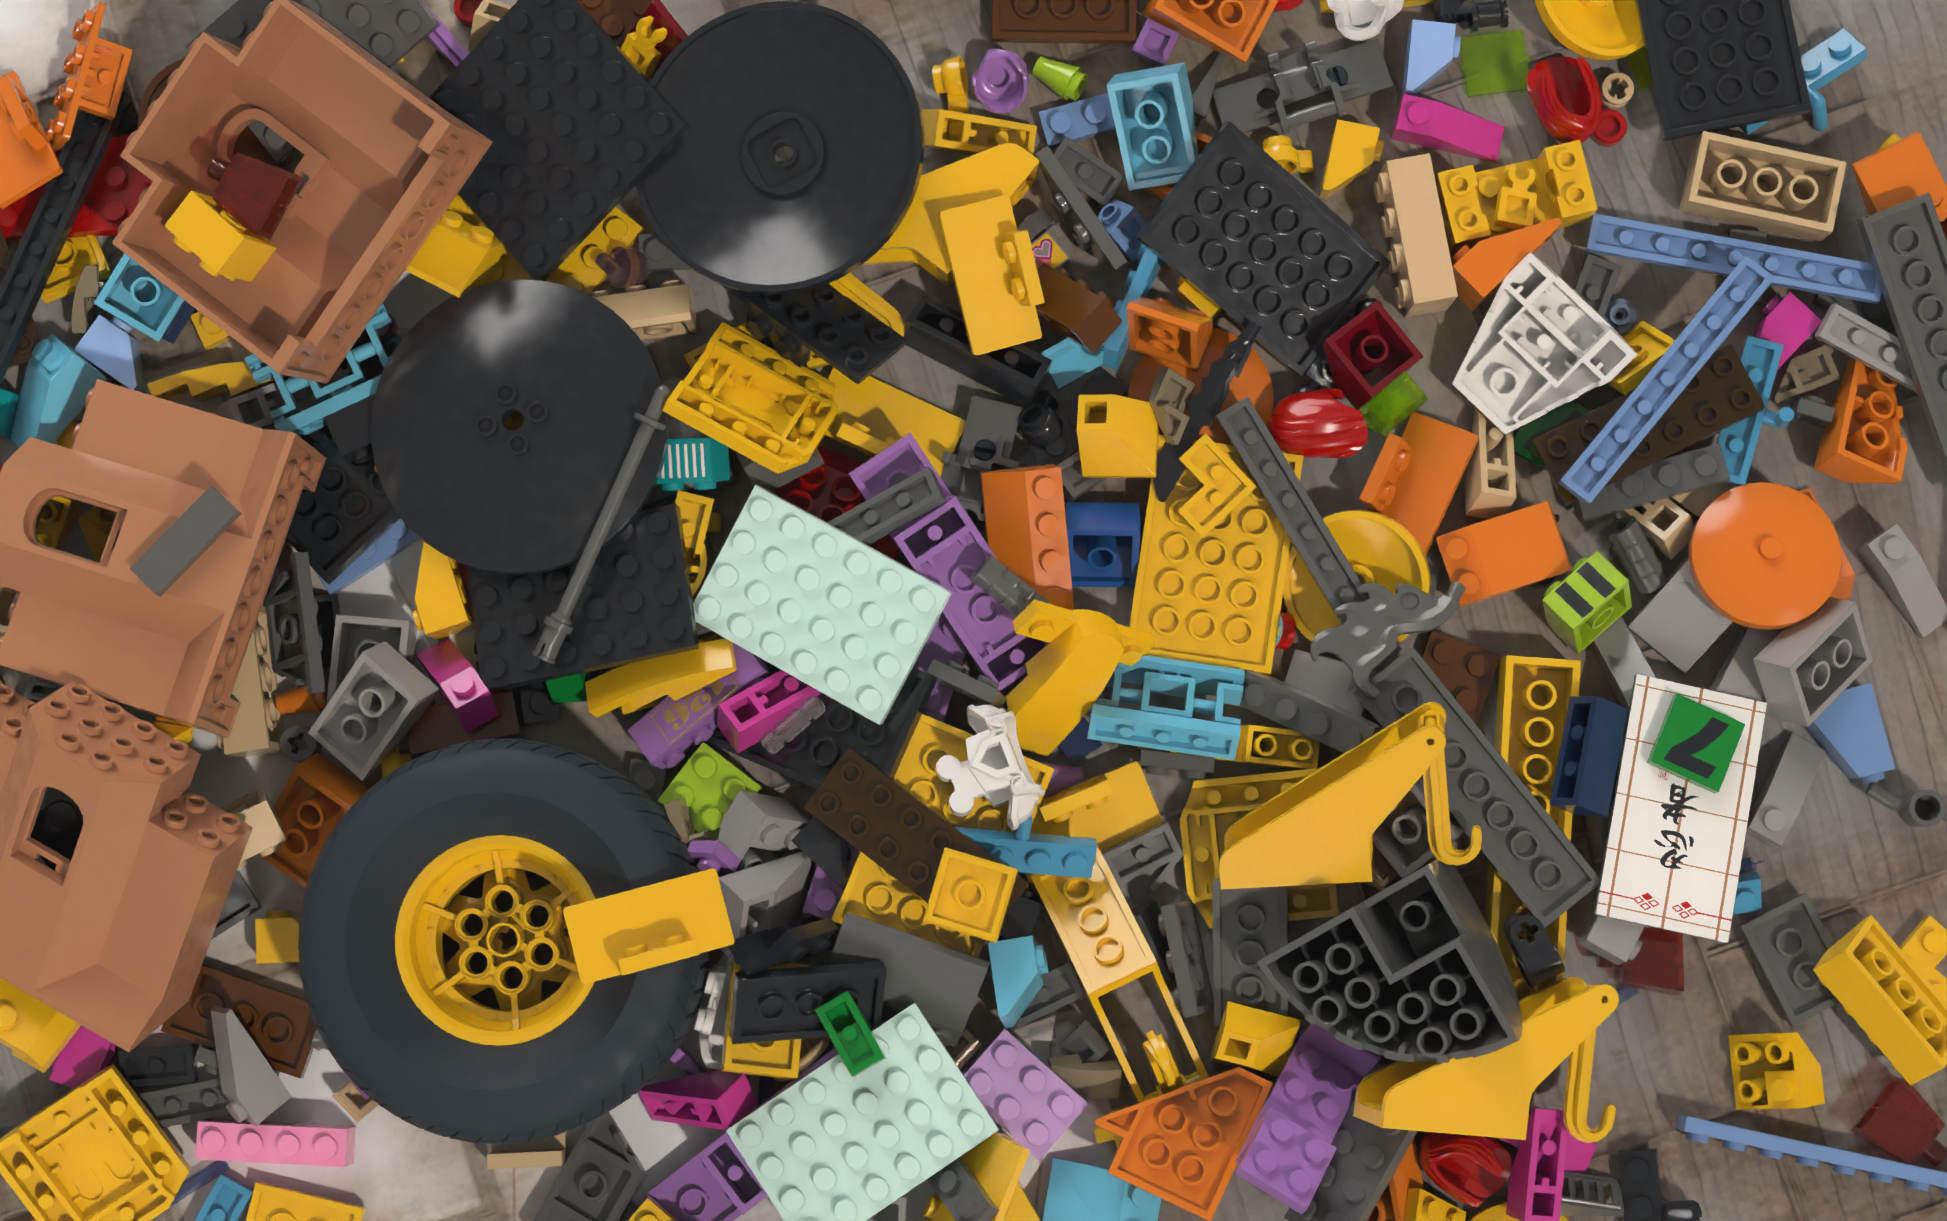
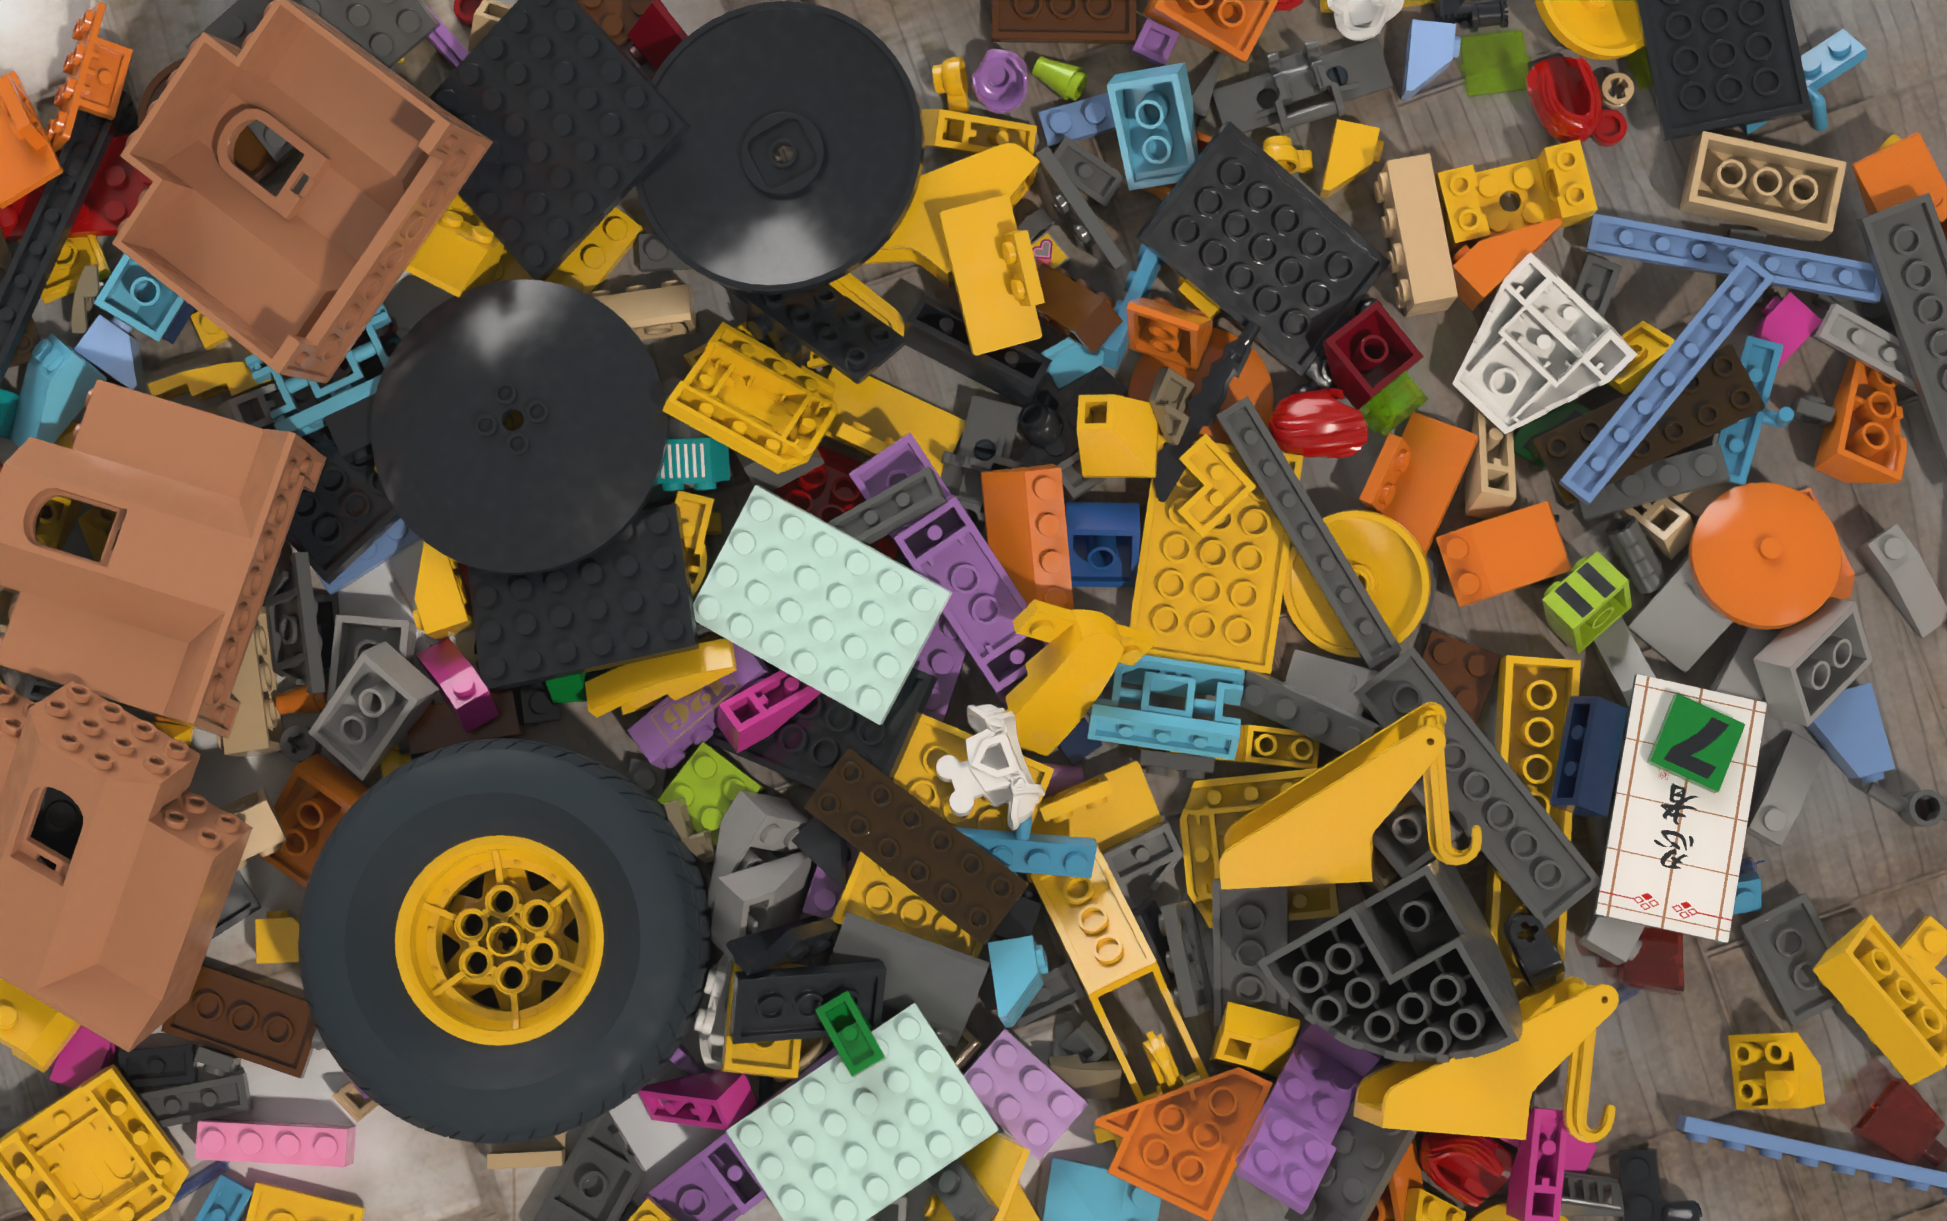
dark grey tile [130,485,242,597] -> none
yellow brick [164,190,277,282] -> none
clear red torso [207,152,304,240] -> none
light grey slope [211,1006,292,1126] -> none
dark grey bar [532,385,670,664] -> none
yellow bracket [563,868,734,984] -> none
piece [595,247,648,288] -> none
yellow plate [621,16,667,80] -> none
medium lavender plate [687,840,740,874] -> none
clear axle [760,695,826,755] -> none
yellow tile [923,847,1019,943] -> none
dark grey plate [927,659,1006,708] -> none
dark grey axle [970,554,1049,617] -> none
medium blue bracket [1097,199,1146,262] -> none
red tile [1275,612,1296,650] -> none
dark grey piece [1310,581,1466,699] -> none
dark pink slope [1391,94,1505,163] -> none
yellow plate [1493,164,1537,230] -> none
sand blue plate [1604,298,1637,334] -> none
dark tan slope [1774,345,1841,404] -> none

